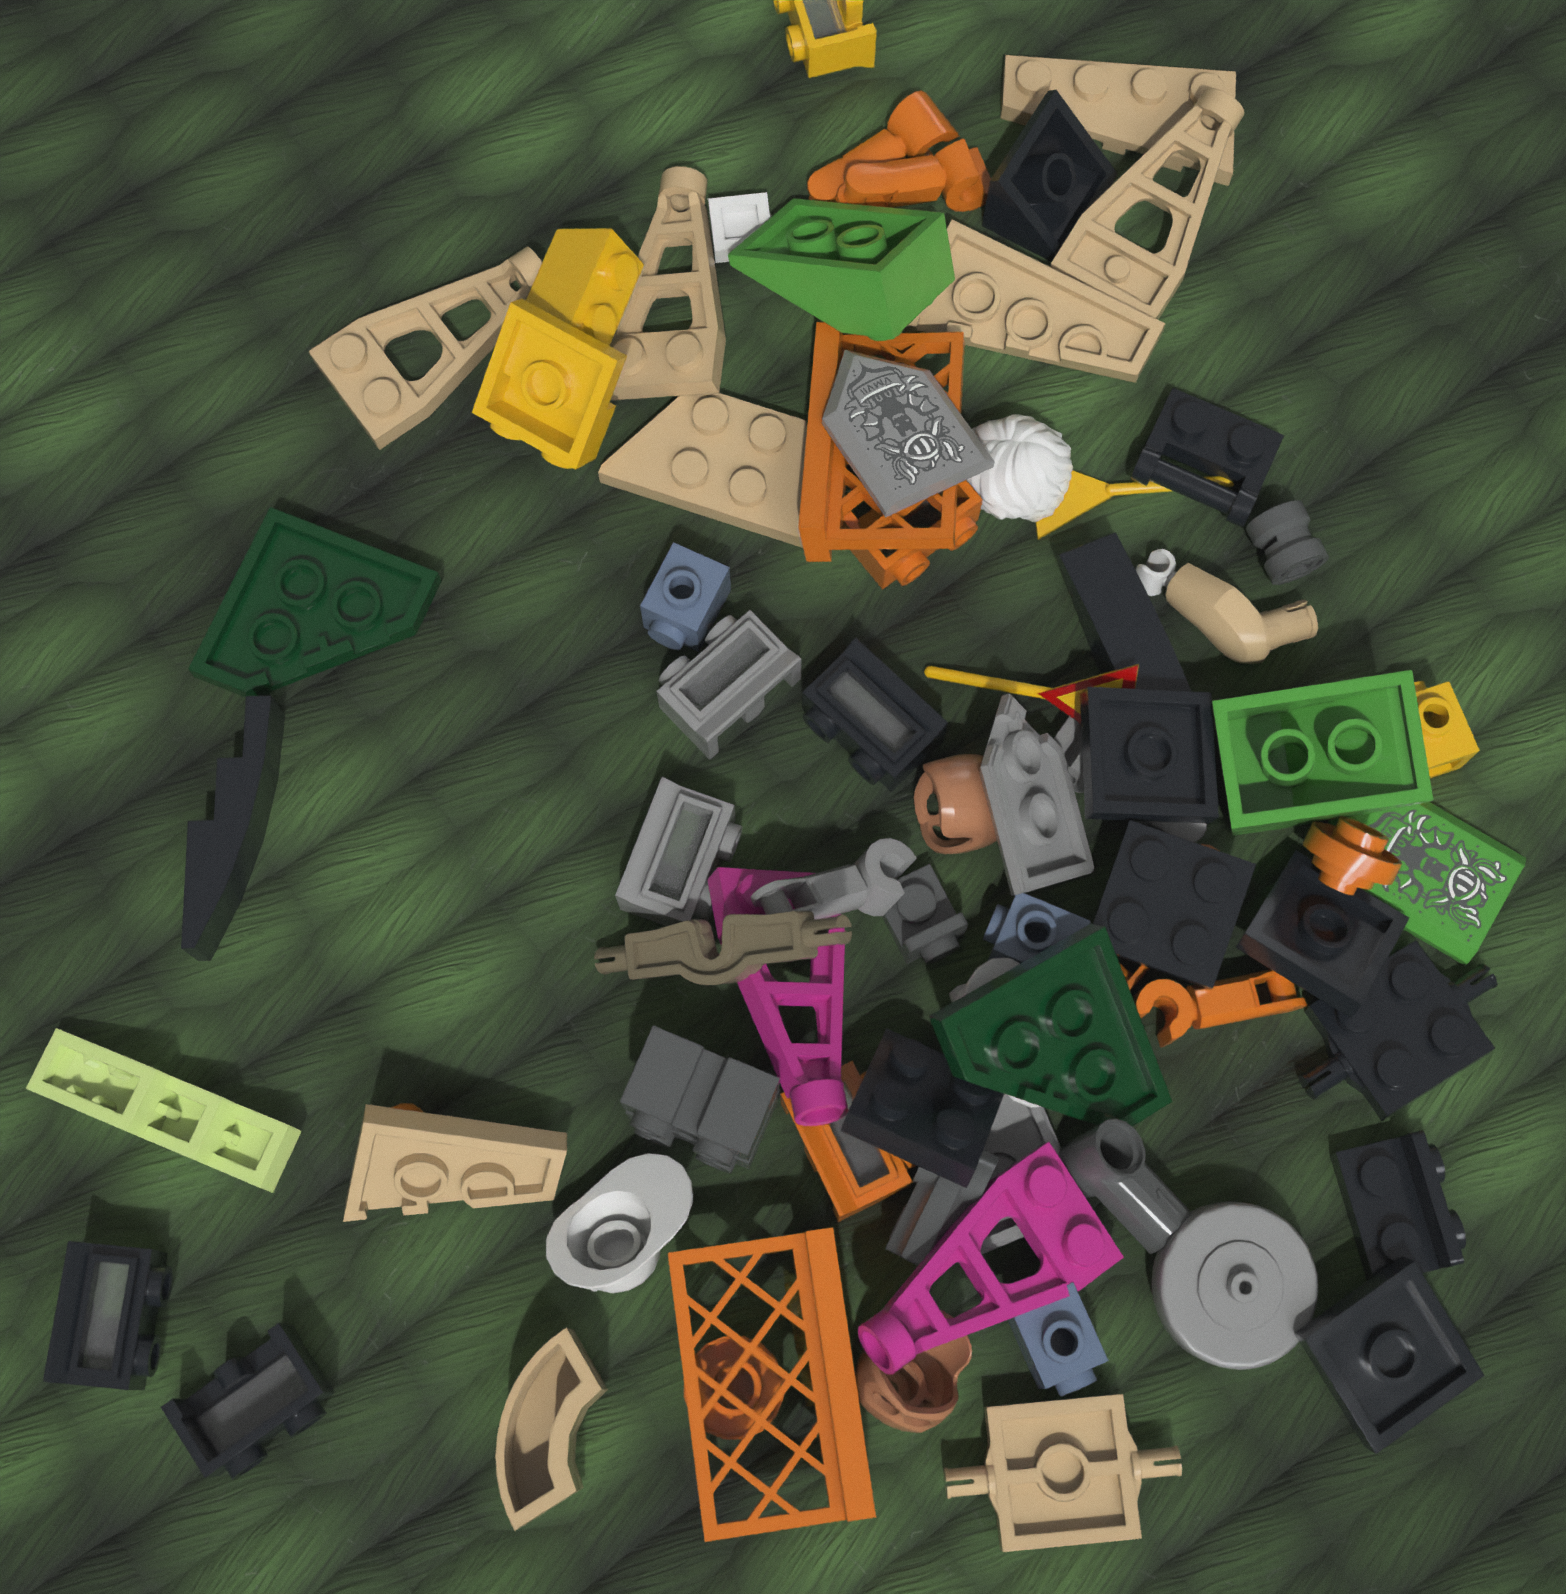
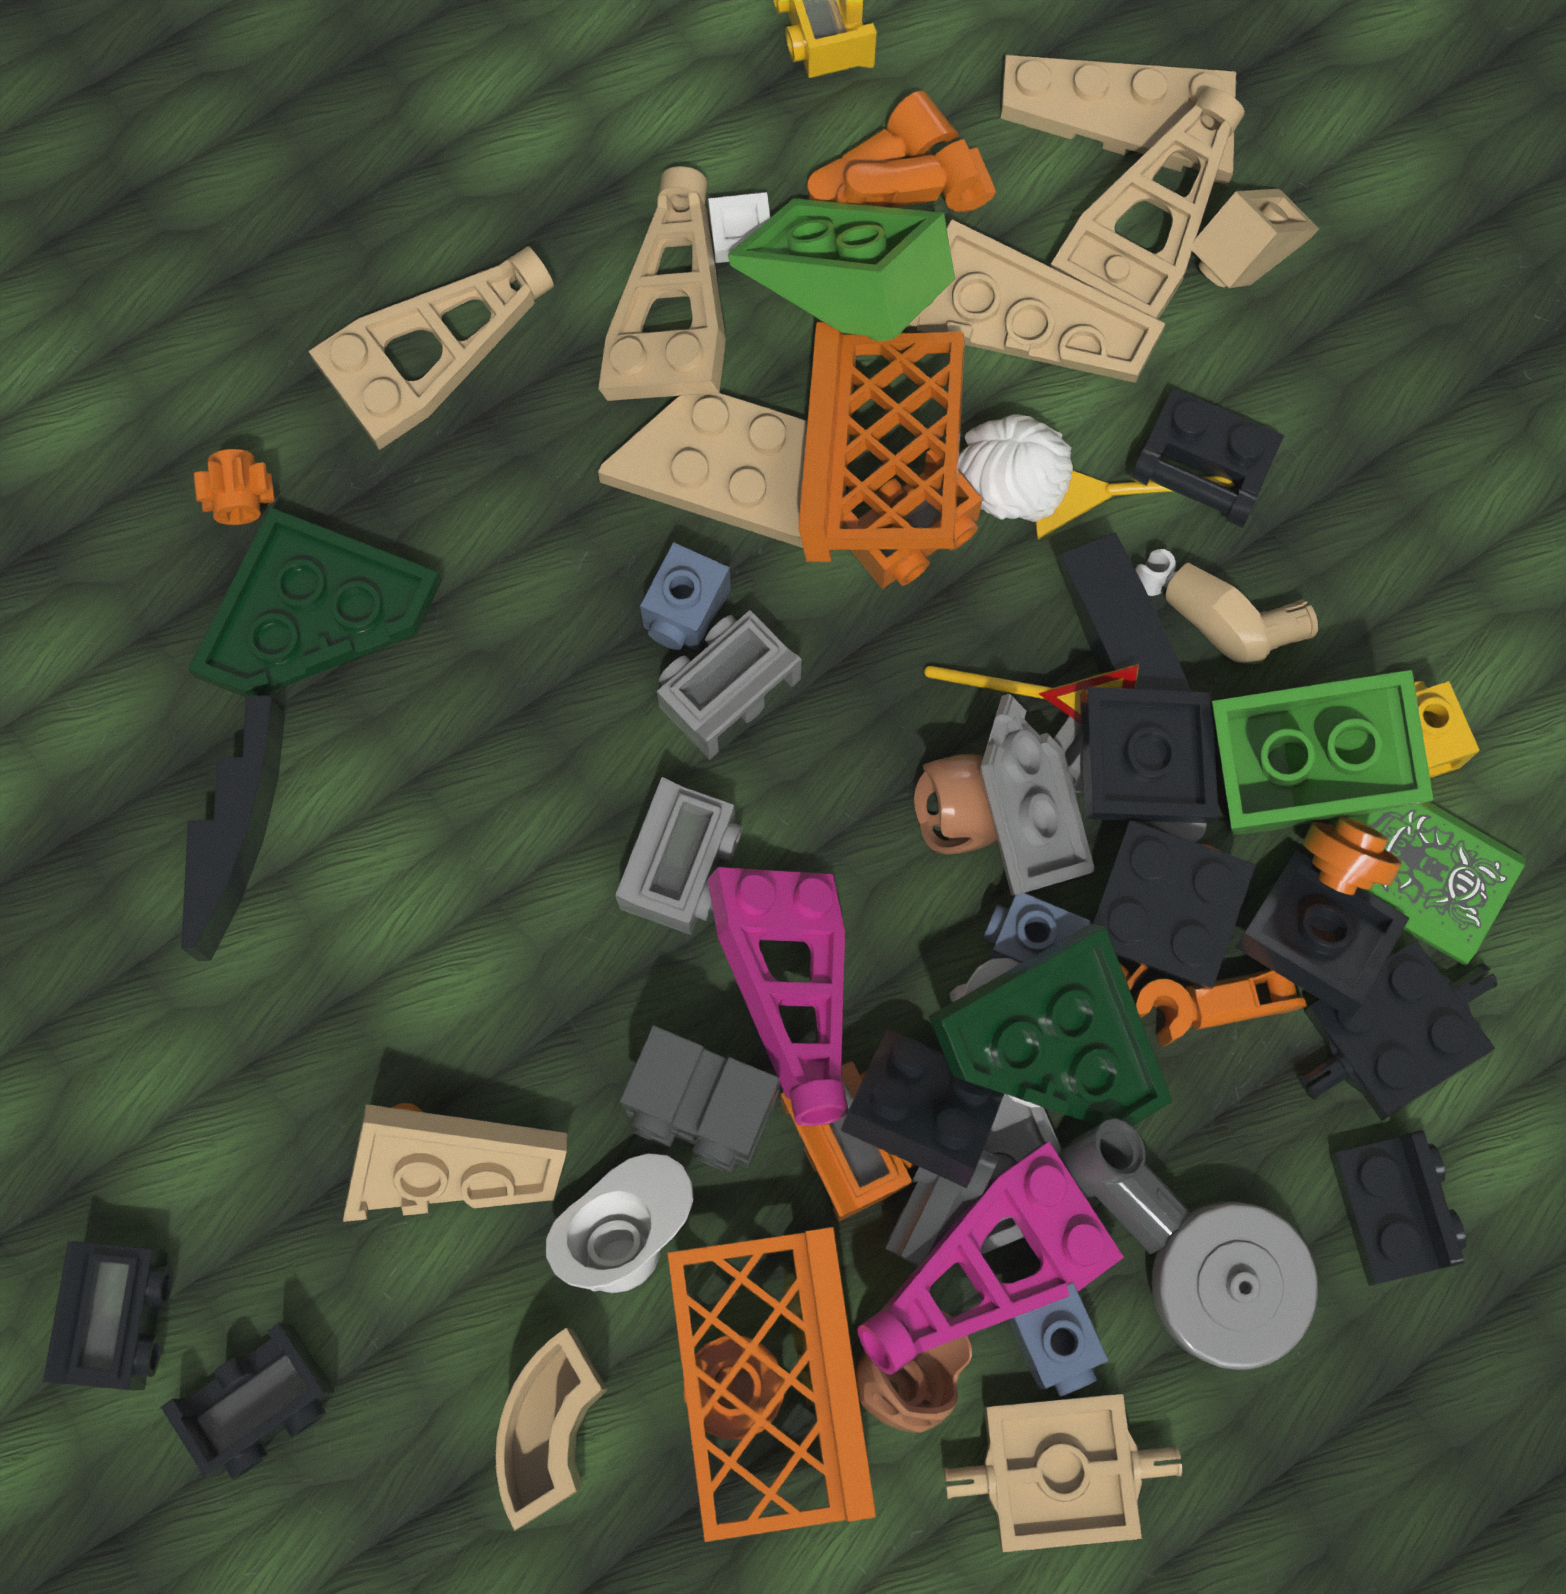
yellowish green slope [26,1028,302,1193] -> none
yellow plate [472,298,627,470] -> none
yellow brick [526,228,644,346] -> none
dark tan piece [594,911,852,985] -> none
light grey piece [750,838,917,919] -> none
black window [802,638,948,793] -> none
light grey tile [822,350,995,518] -> none
dark grey bracket [882,864,968,965] -> none
black slope [982,90,1118,262] -> none
dark grey wheel [1246,500,1329,585] -> none
black plate [1294,1256,1485,1454] -> none
none -> orange gear [193,449,274,525]
none -> tan slope [1192,189,1319,288]

